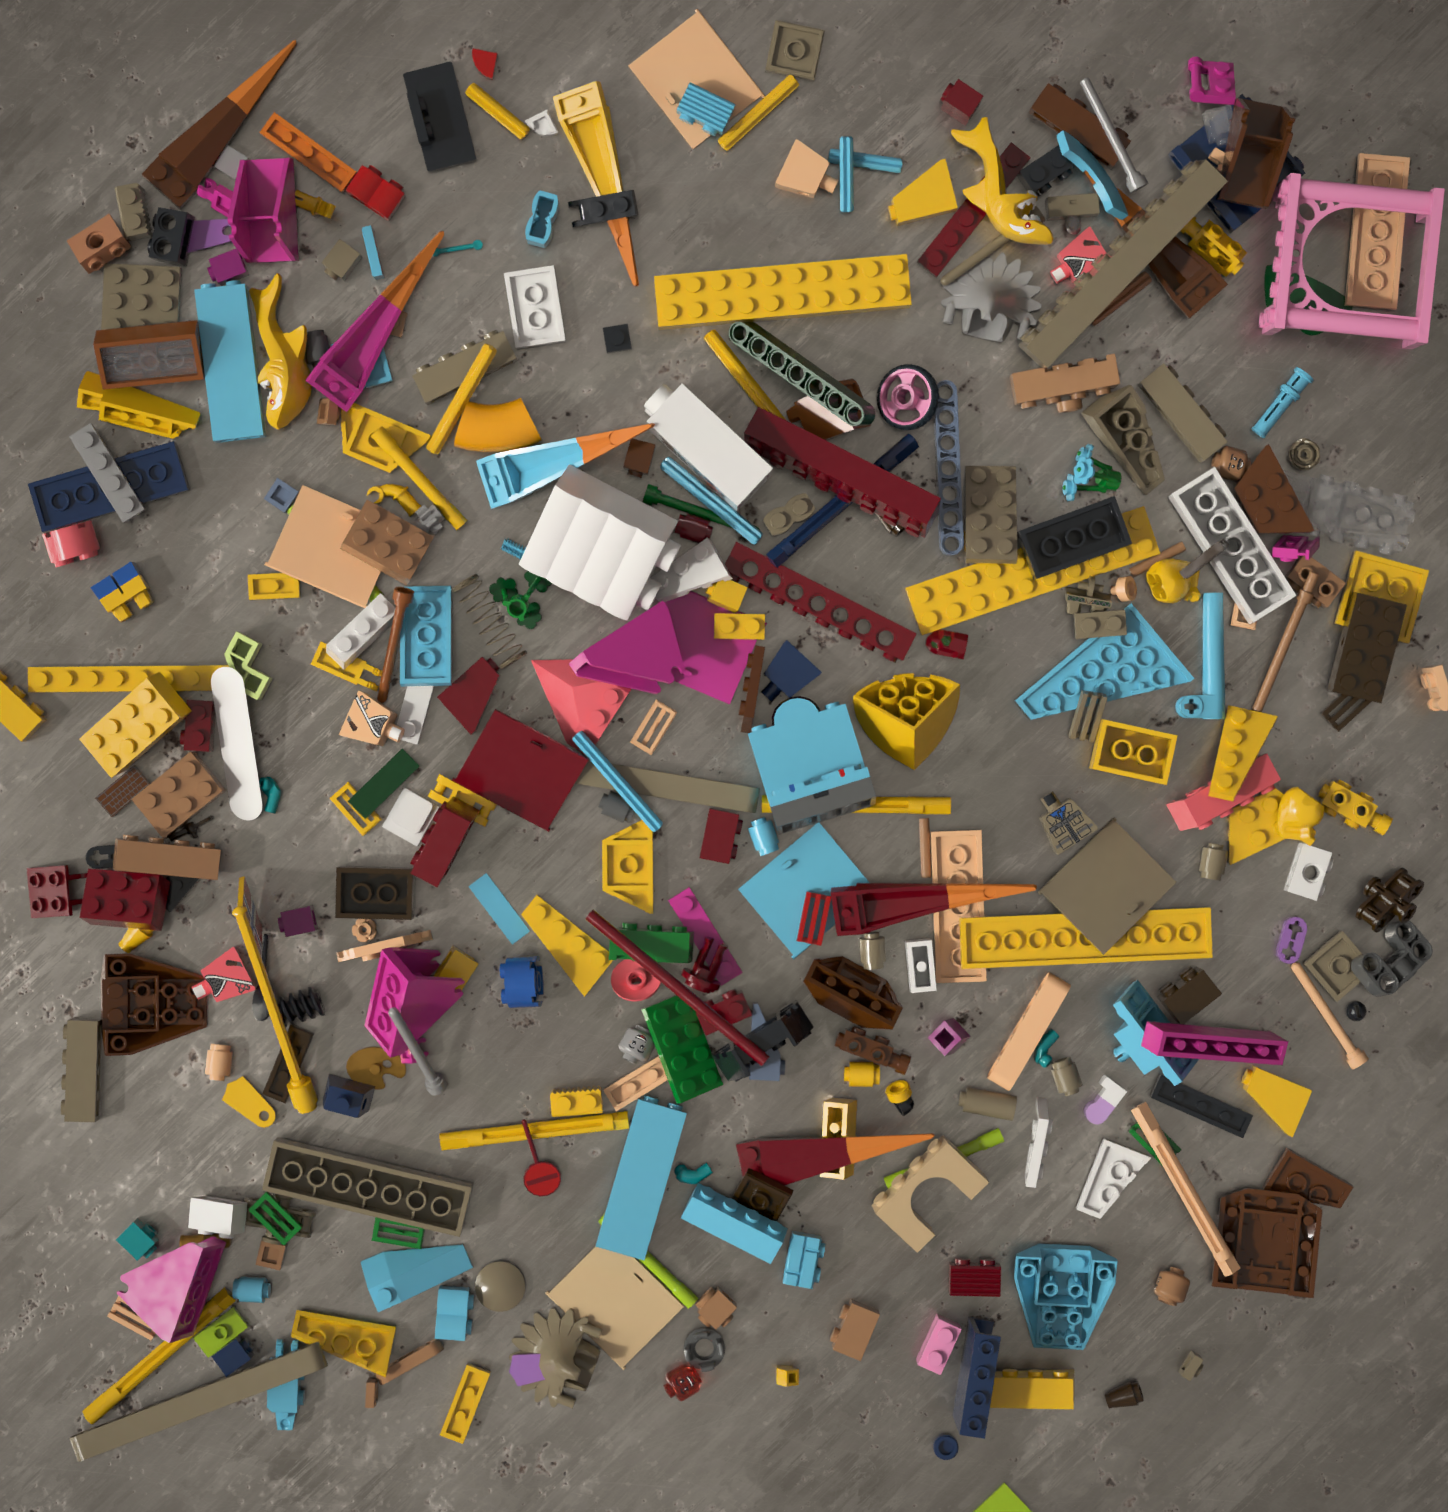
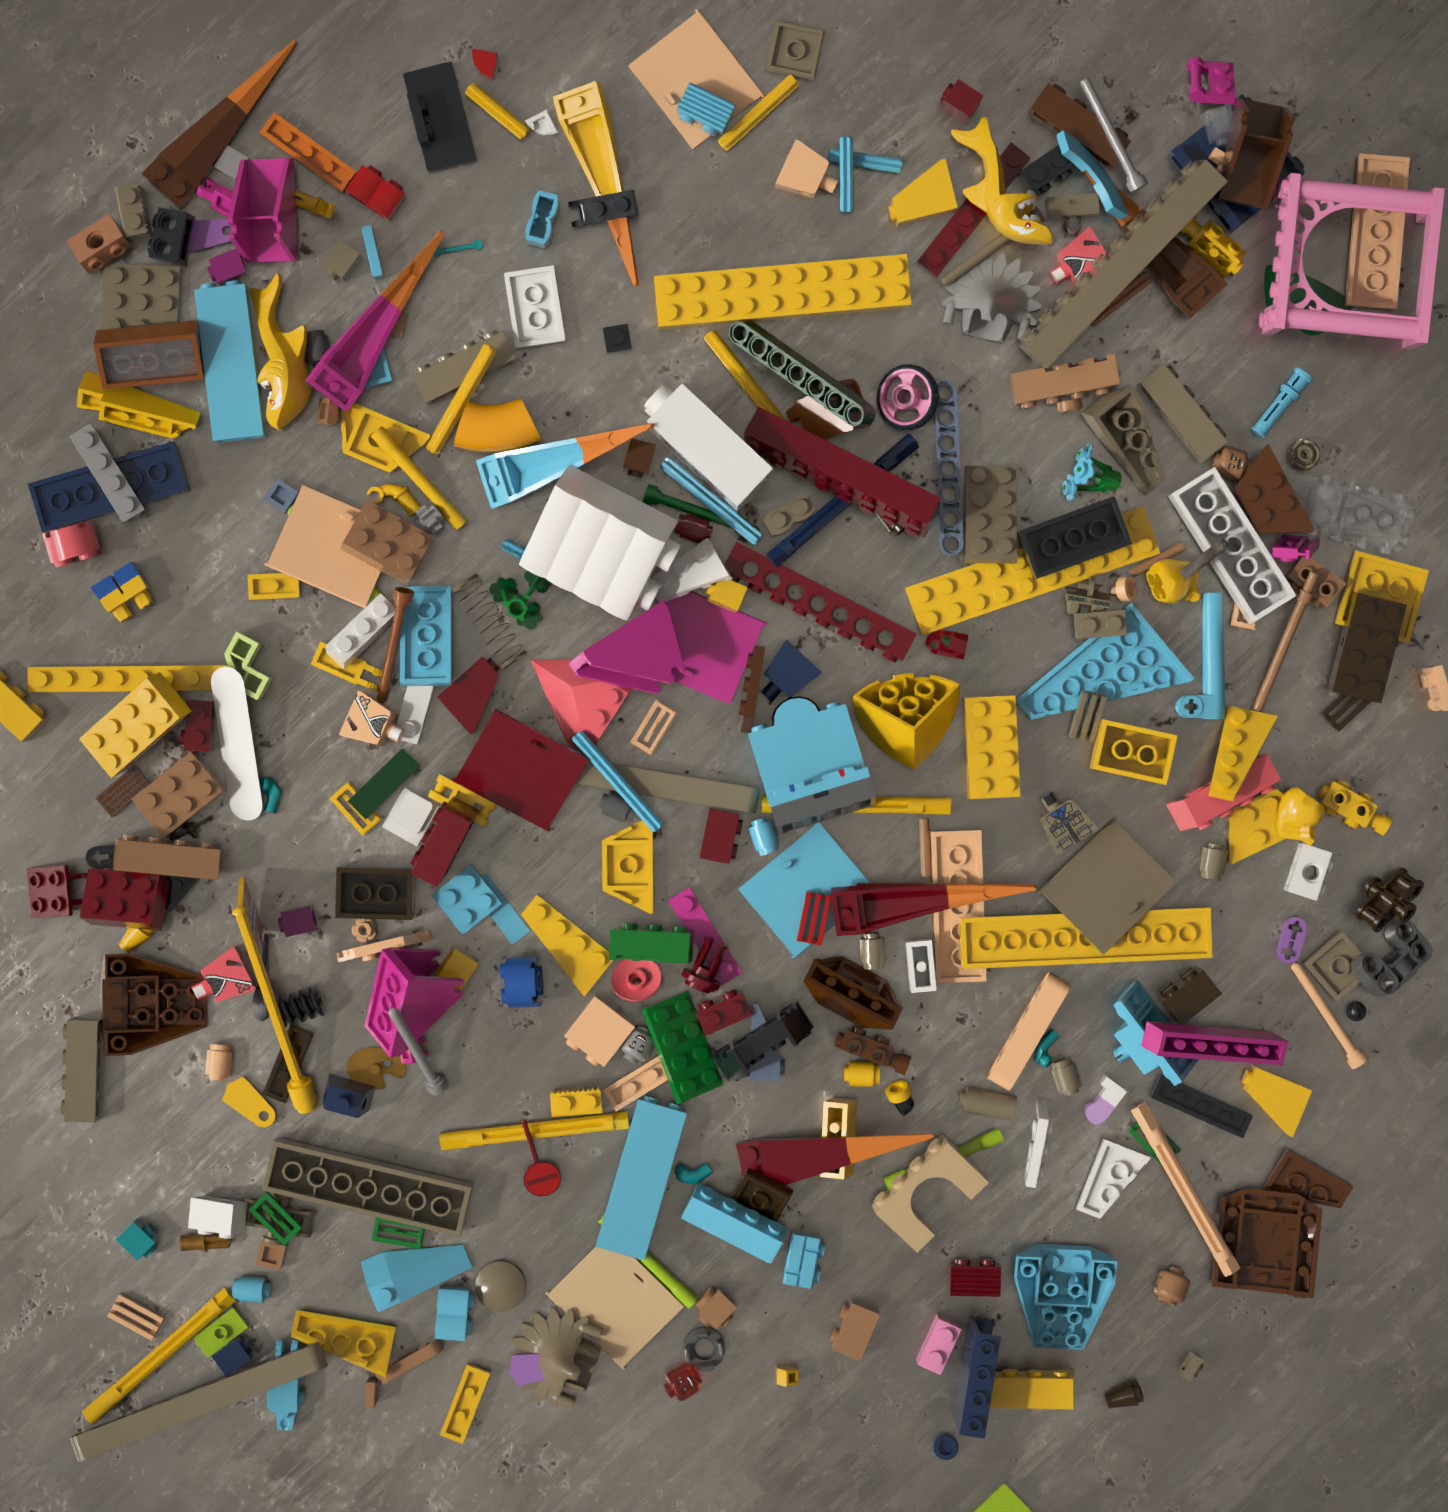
ladder [117,1236,226,1343] -> none
dark red piece [586,909,770,1066] -> none
yellow plate [714,613,765,640] -> none
brick [928,1018,971,1056] -> none
none -> medium azure plate [431,864,503,935]
none -> light nougat piece [564,994,636,1067]
none -> yellow brick [963,695,1021,799]

